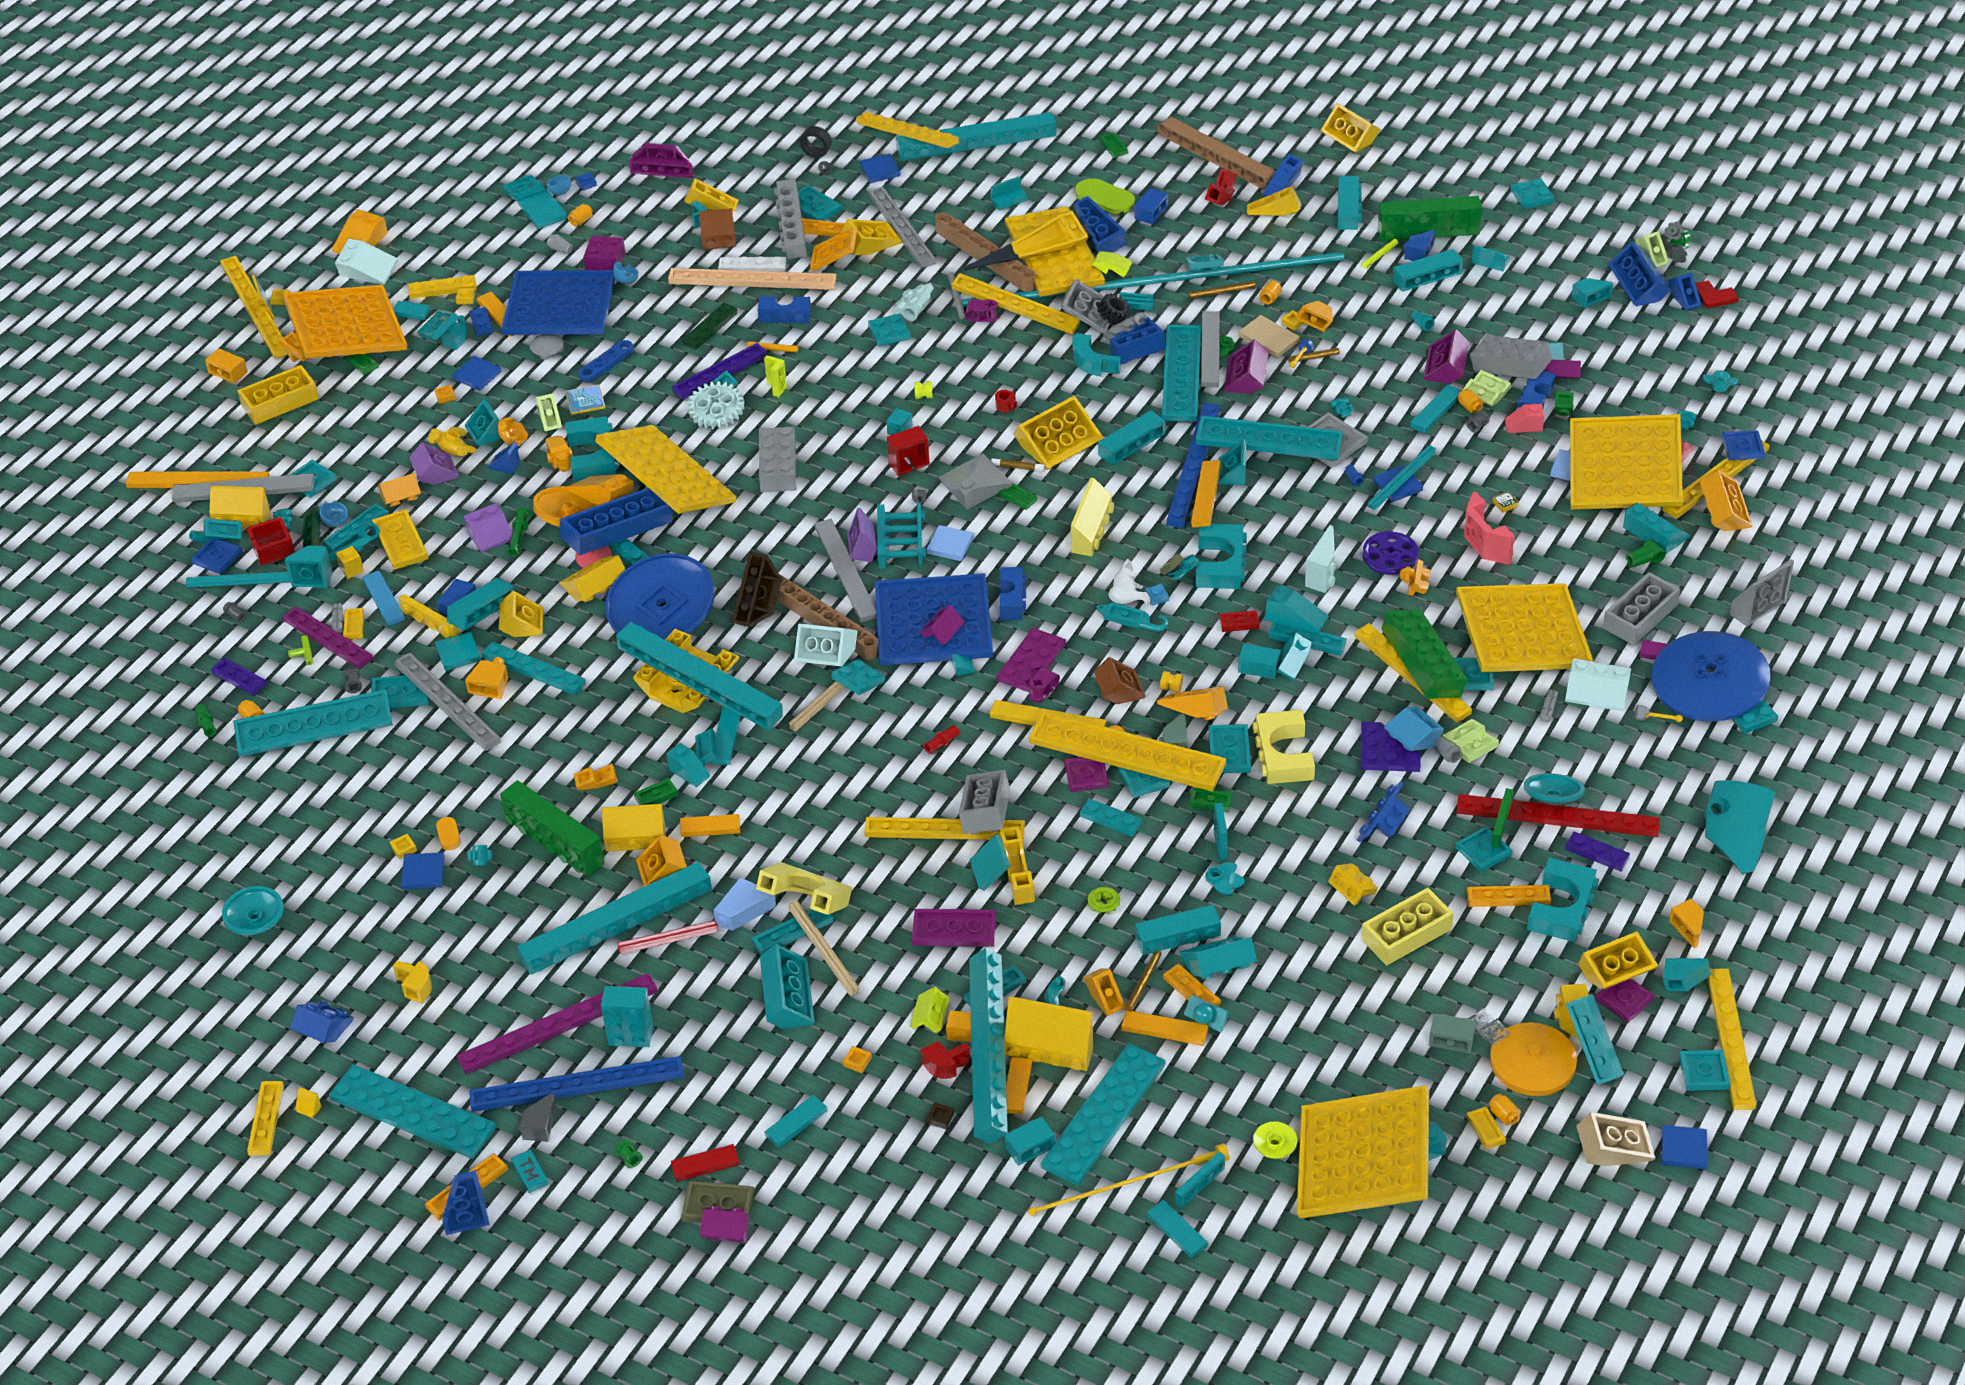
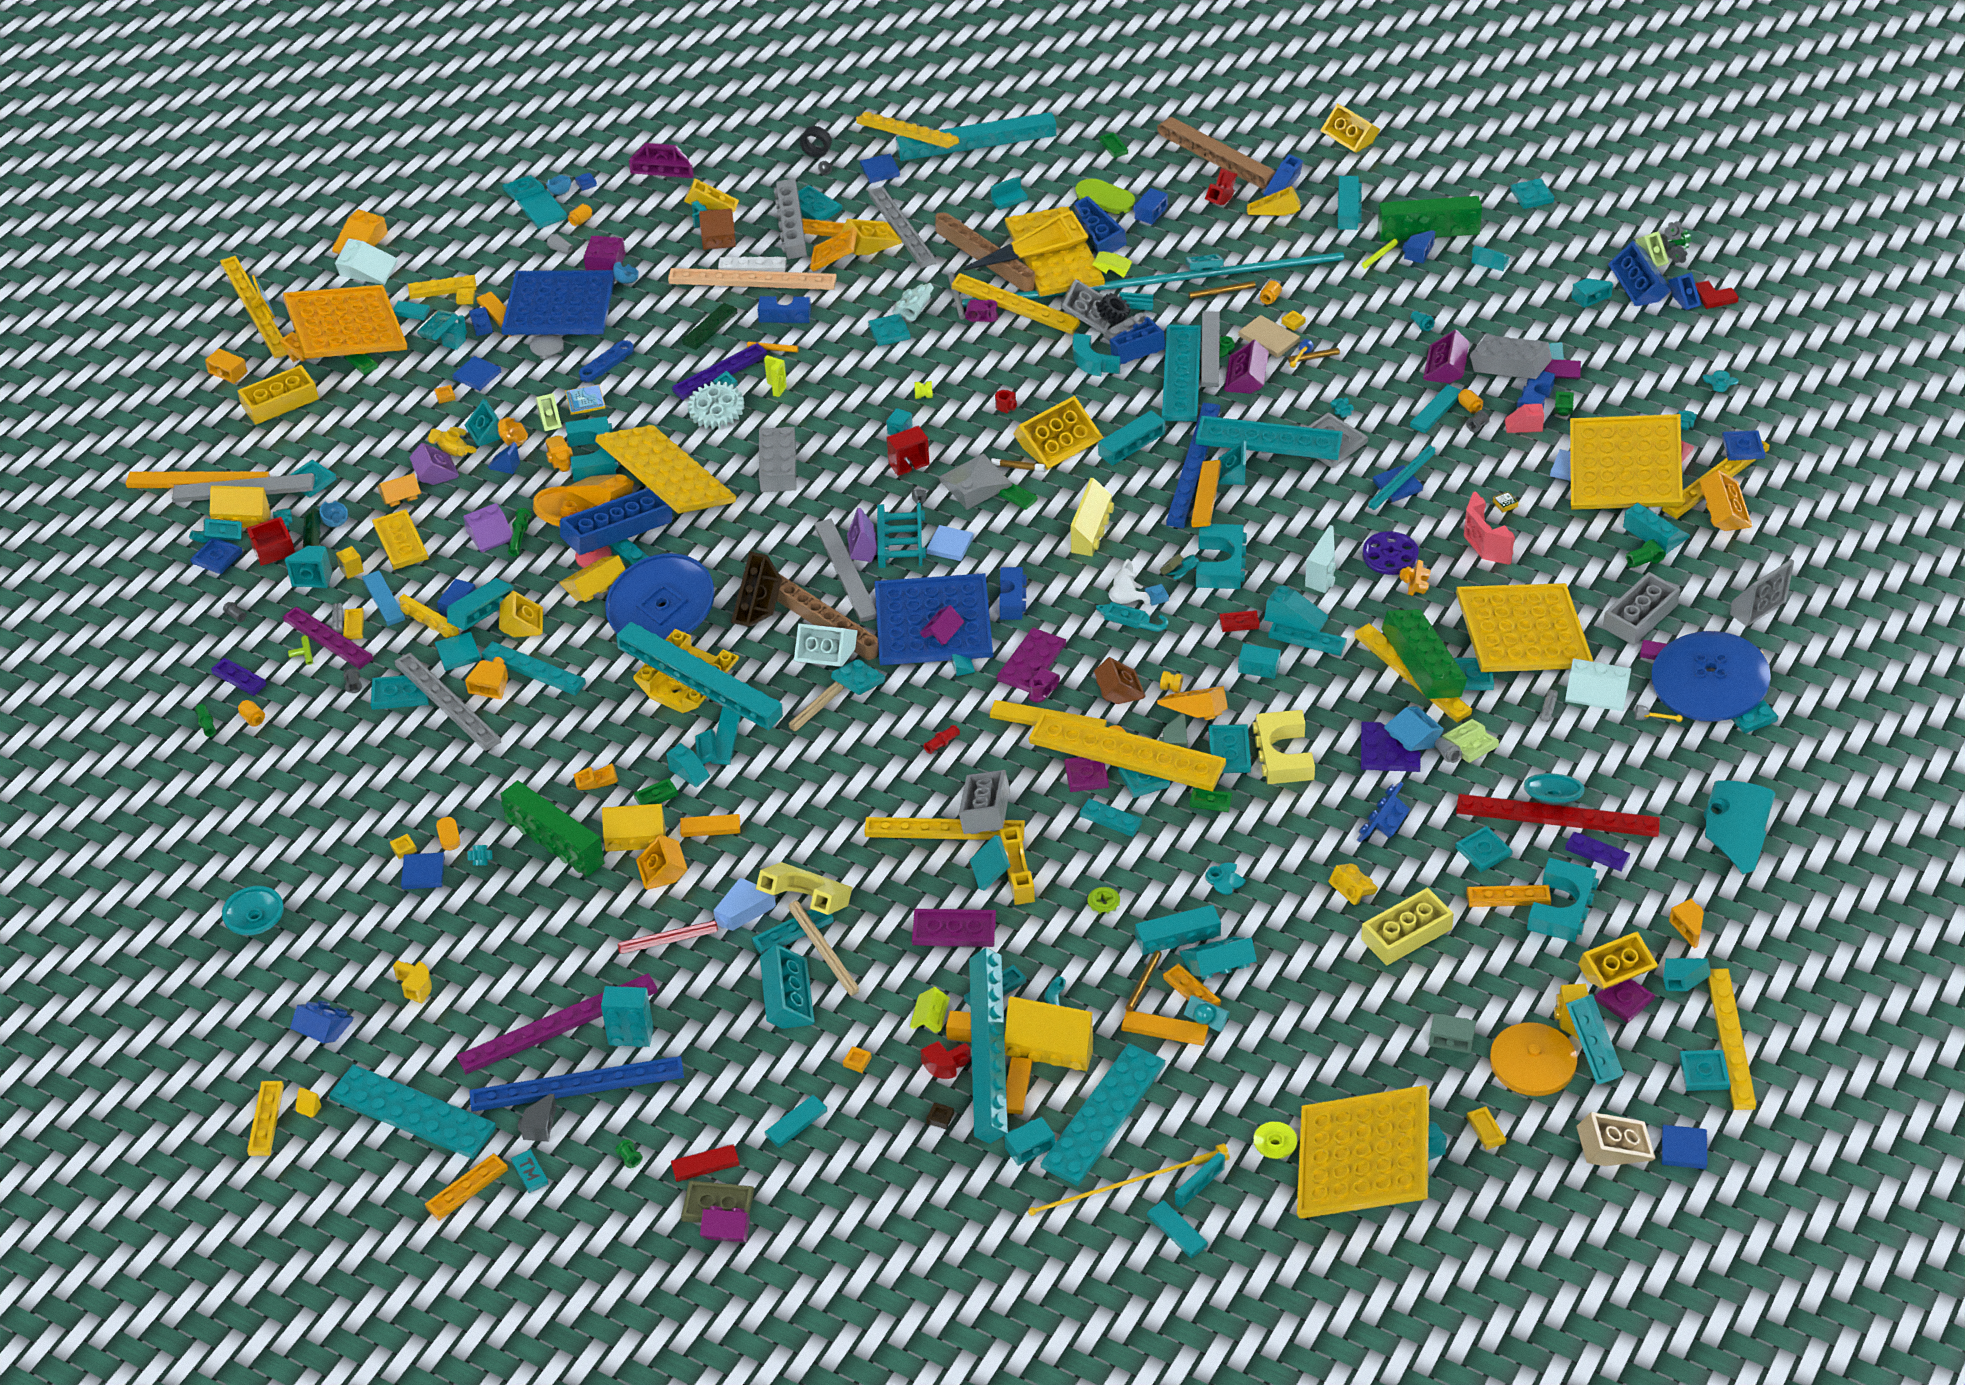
teal axle [186,571,290,588] -> none
teal plate [233,690,393,757] -> none
yellow tile [270,289,290,305] -> none
teal tile [322,503,389,552] -> none
teal plate [328,523,380,560] -> none
blue wedge [442,1170,490,1235] -> none
teal brick [517,862,712,975] -> none
light orange slope [1084,968,1125,1016] -> none
teal tile [1214,803,1228,860] -> none
slope [1277,633,1312,681] -> none
light orange slope [1295,301,1333,332] -> none
blue pin [1344,465,1364,486] -> none
teal brick [1393,249,1463,292] -> none
yellowish green slope [1463,370,1511,407] -> none
clear slope [1467,1008,1510,1046] -> none
light orange brick [1489,1094,1521,1126] -> none
green tile [1491,788,1513,848] -> none

